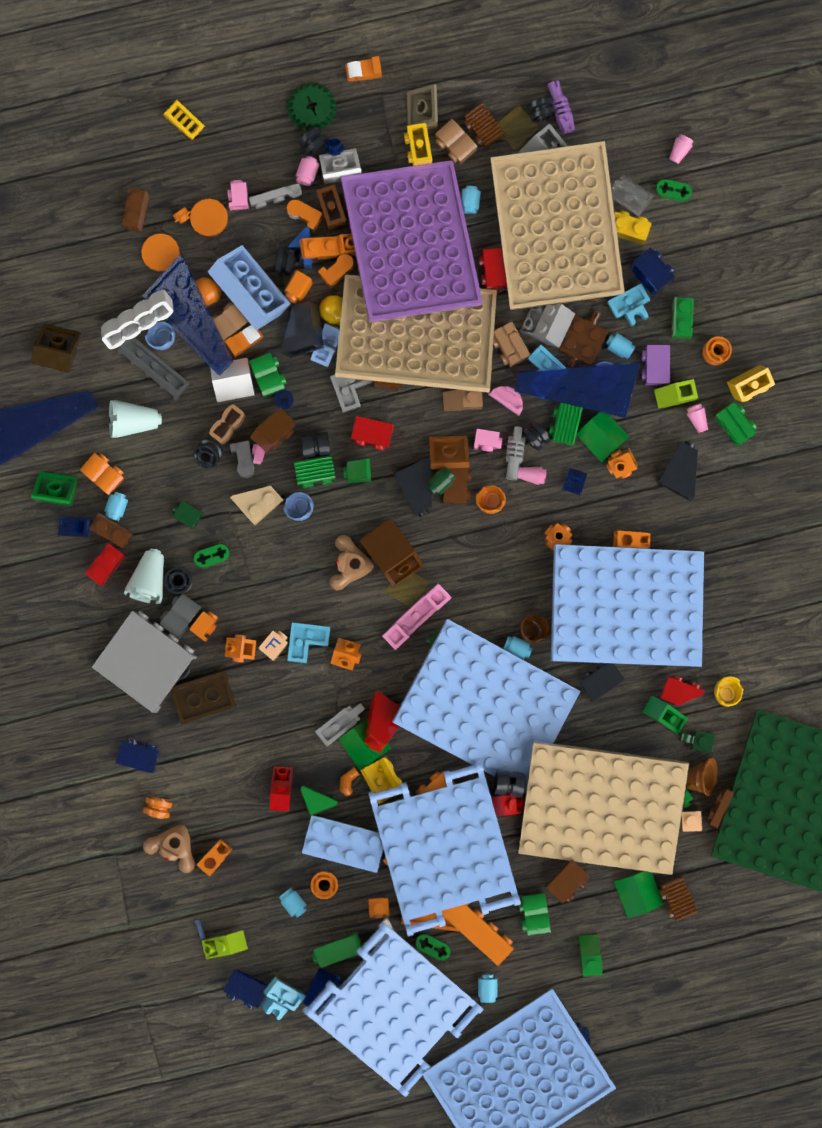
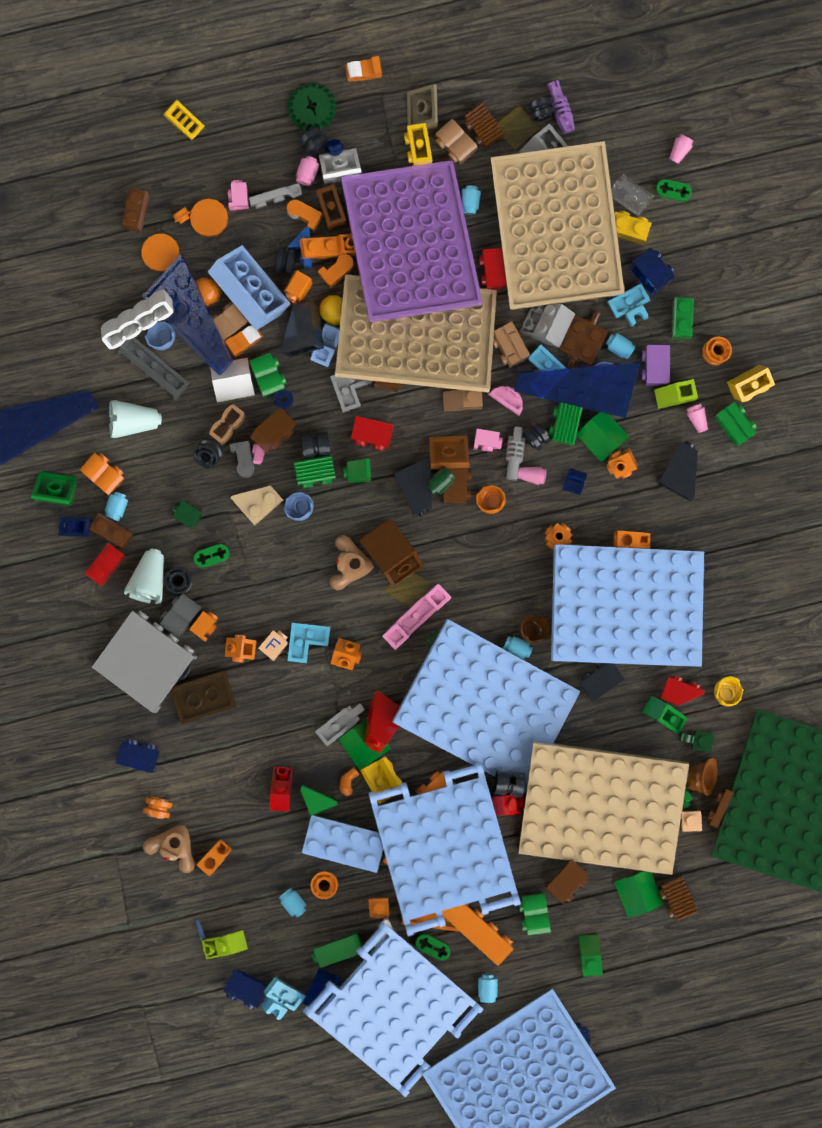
dark brown slope [32,324,81,372] -> none

